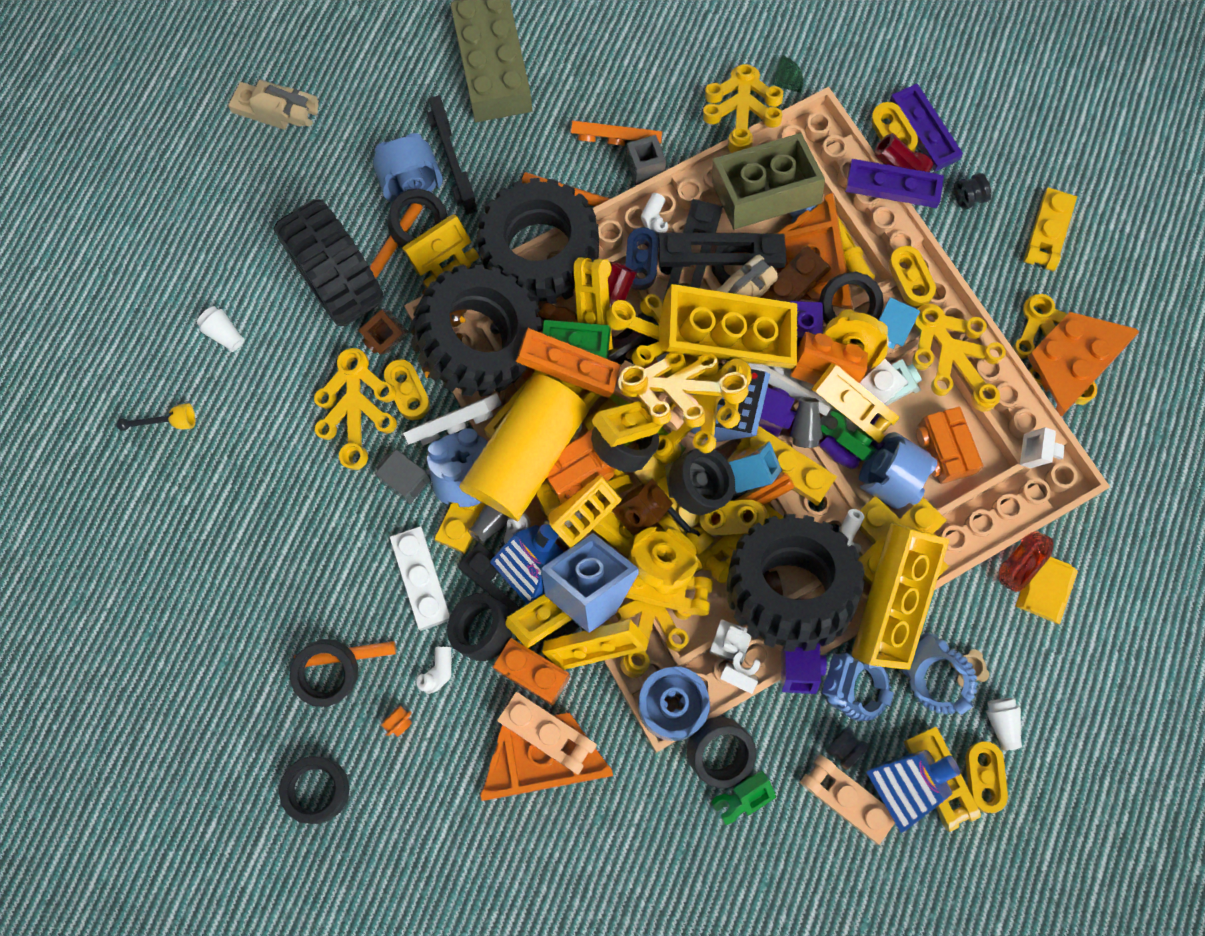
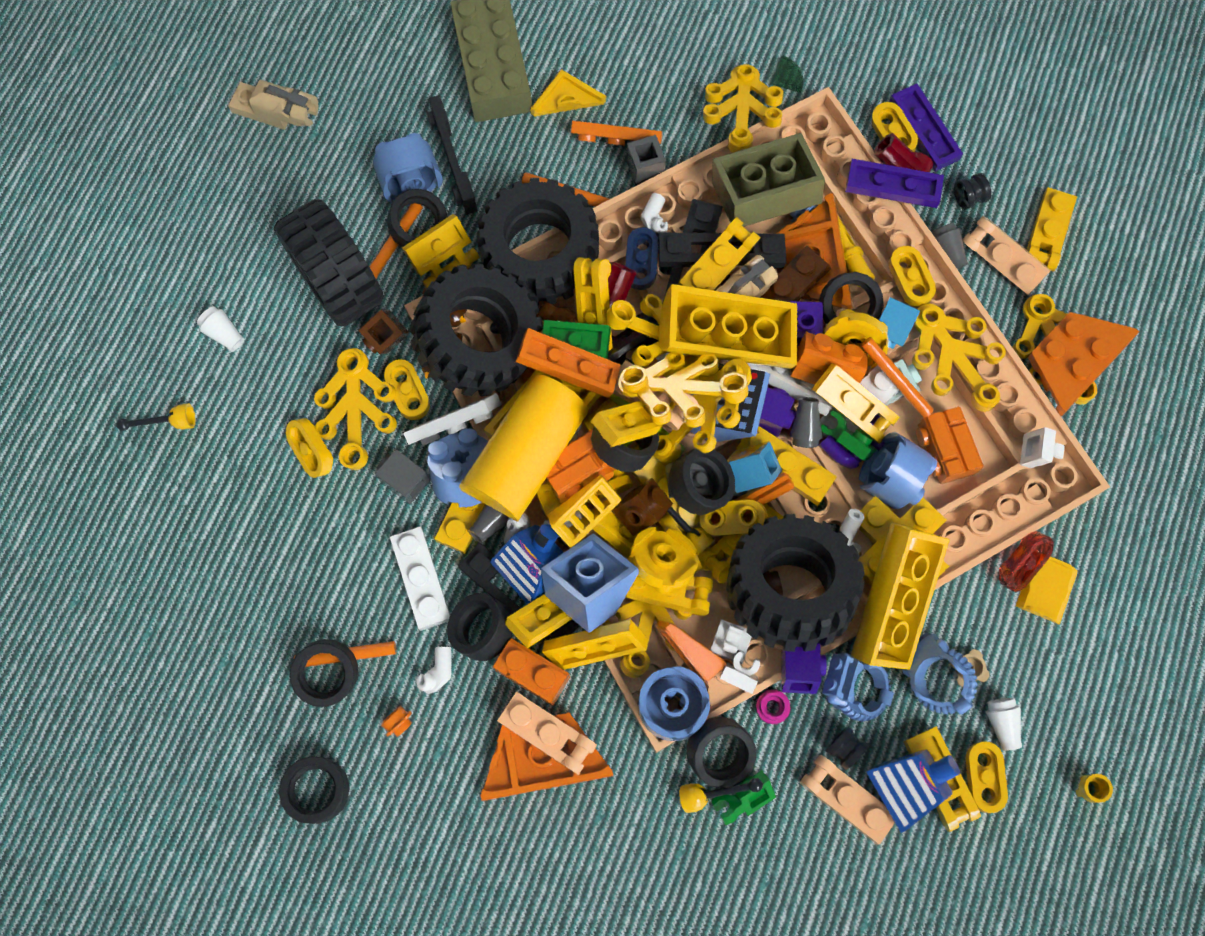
none -> yellow plate [286,418,333,478]
none -> yellow tile [530,69,606,116]
none -> orange slope [656,621,727,681]
none -> yellow plate [678,217,761,291]
none -> hinge [679,778,763,813]
none -> dark pink plate [756,690,790,724]
none -> orange bar [861,337,934,418]
none -> dark grey cone [932,223,969,270]
none -> light nougat plate [962,216,1051,295]
none -> yellow hose [1075,774,1113,803]

